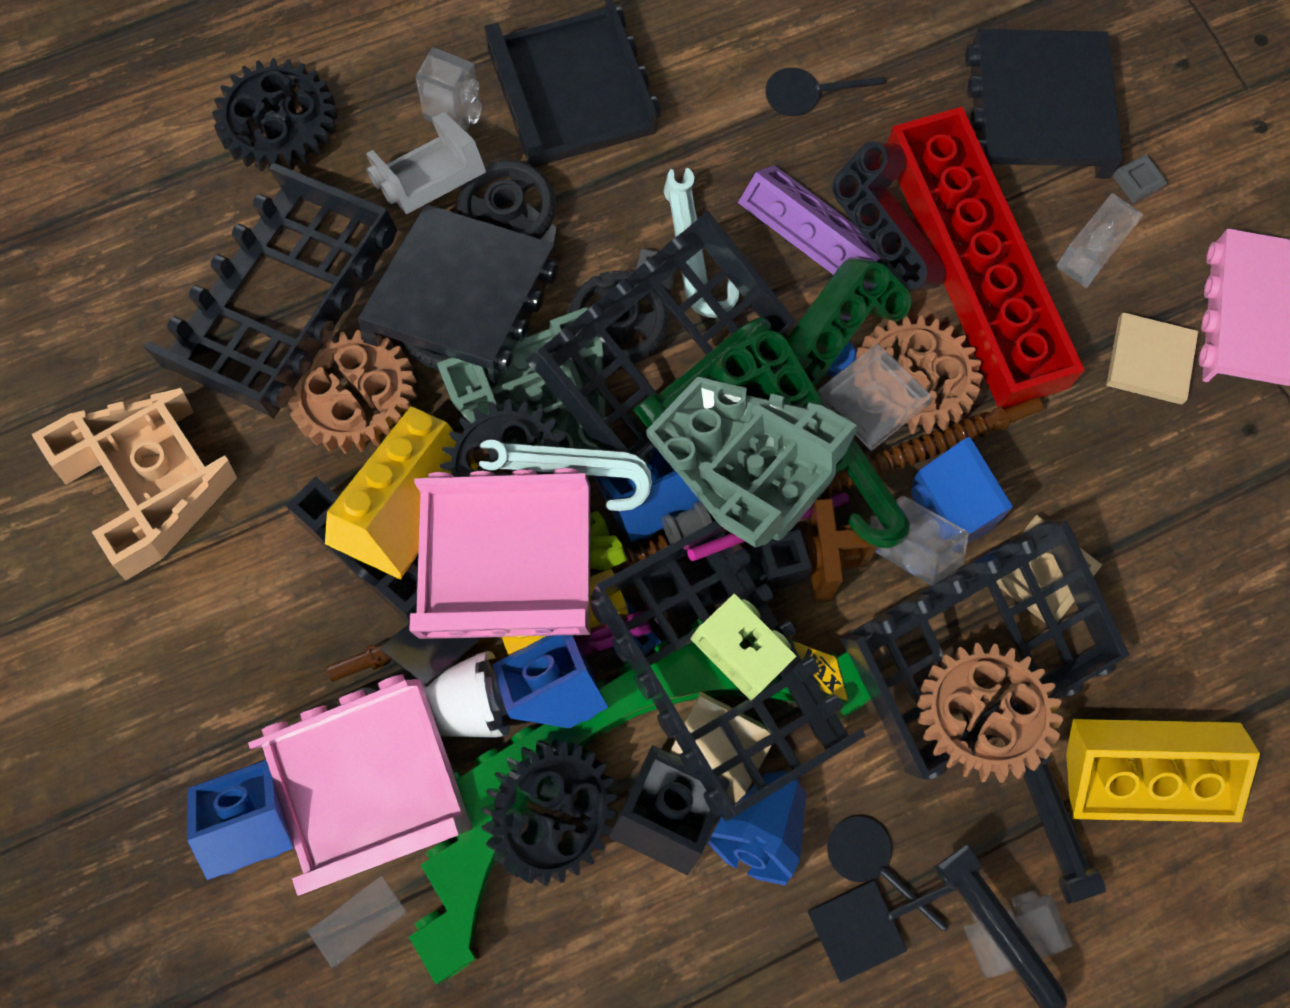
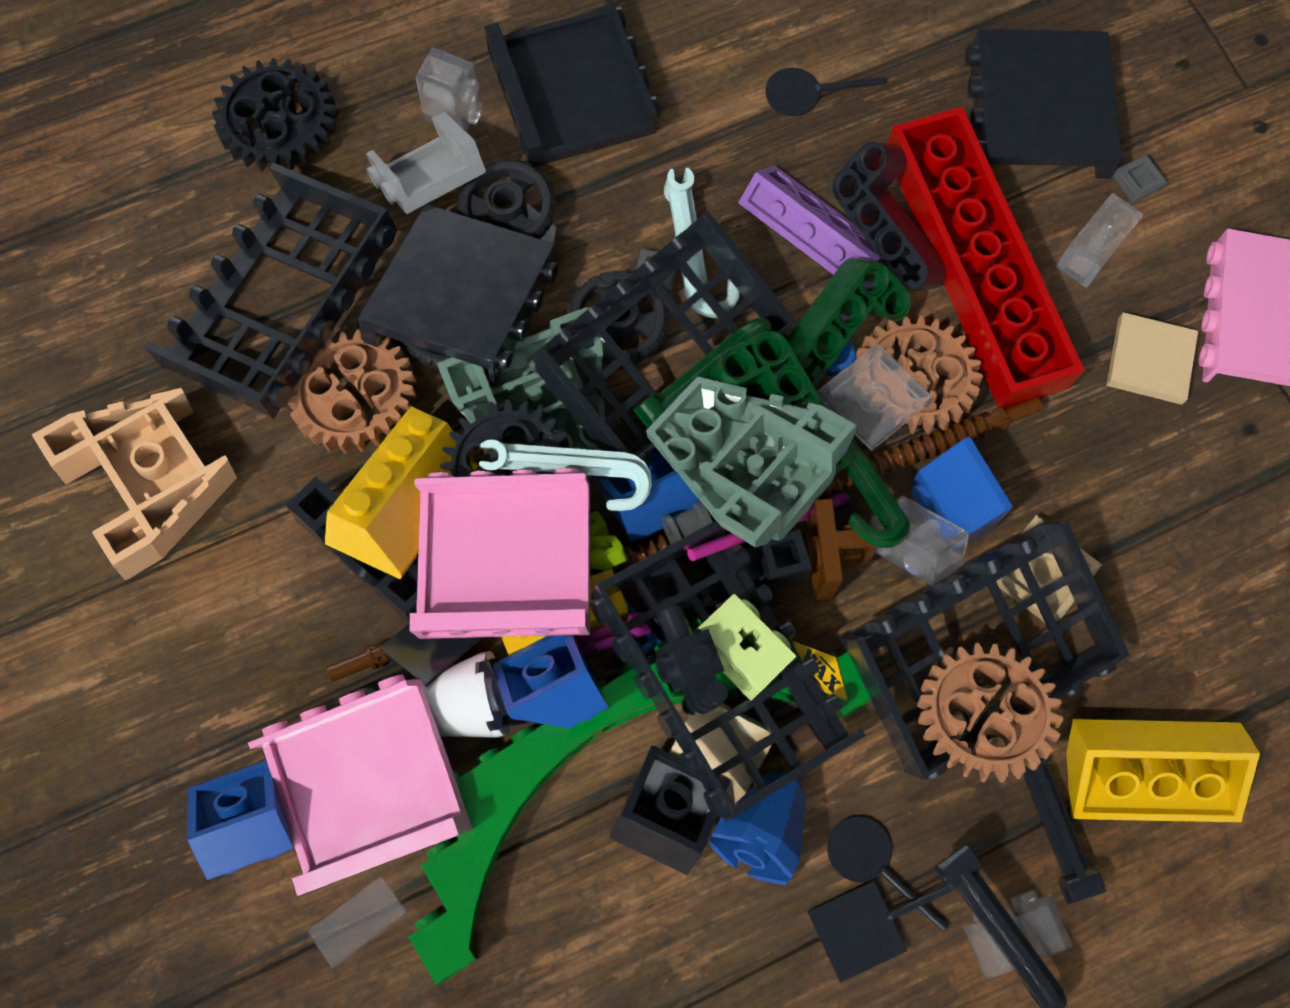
black gear [481,739,617,886] -> none
none -> black piece [655,604,728,716]

